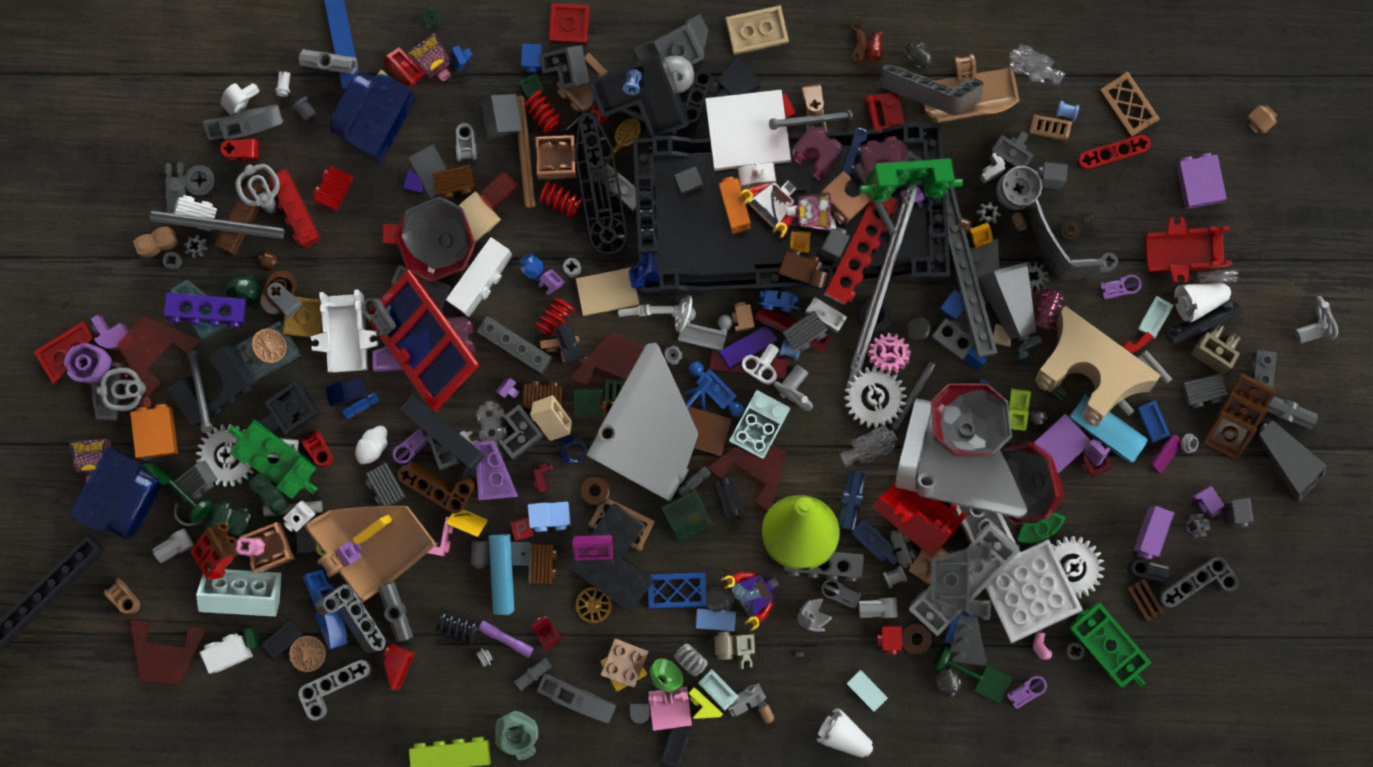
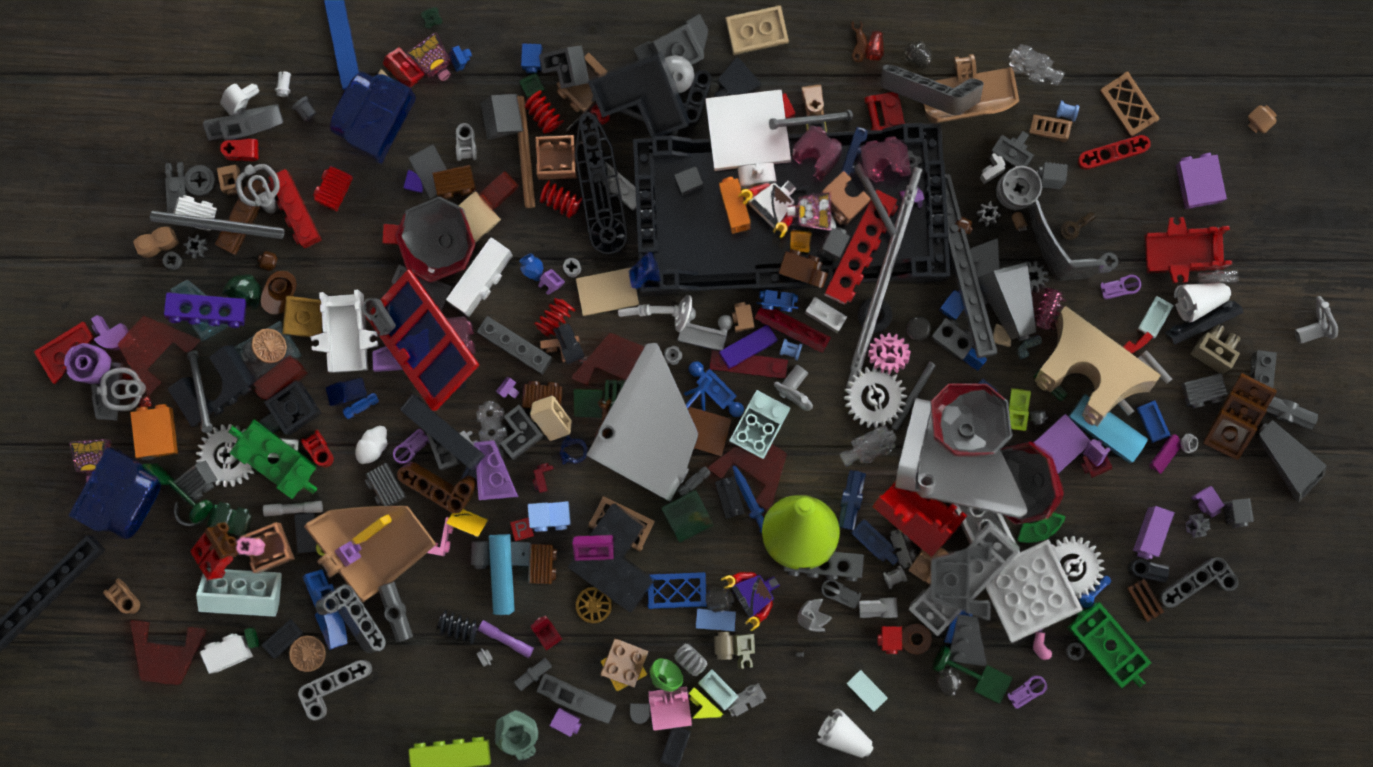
light grey piece [152,528,194,563] -> none
clear green brick [249,473,289,516] -> none
dark grey piece [267,283,303,319] -> none
white brick [283,501,315,532] -> none
light grey piece [299,49,358,74] -> none
red slope [383,644,415,690] -> none
red tile [549,3,590,44] -> none
reddish brown piece [580,475,610,506] -> none
pearl gold piece [605,118,641,165] -> none
medium blue bush [623,69,642,95] -> none
clear light blue arm [732,584,761,602] -> none
white beam [742,344,779,385] -> none
medium nougat piece [758,702,774,724] -> none
dark grey brick [783,310,828,353] -> none
green brick [859,159,963,203] -> none
light orange plate [970,223,993,248] -> none
none -> medium nougat brick [217,165,243,195]
none -> clear red brick [253,355,309,401]
none -> medium lavender brick [550,707,582,737]
none -> blue sword [733,466,764,533]
none -> blue piece [1078,576,1111,608]

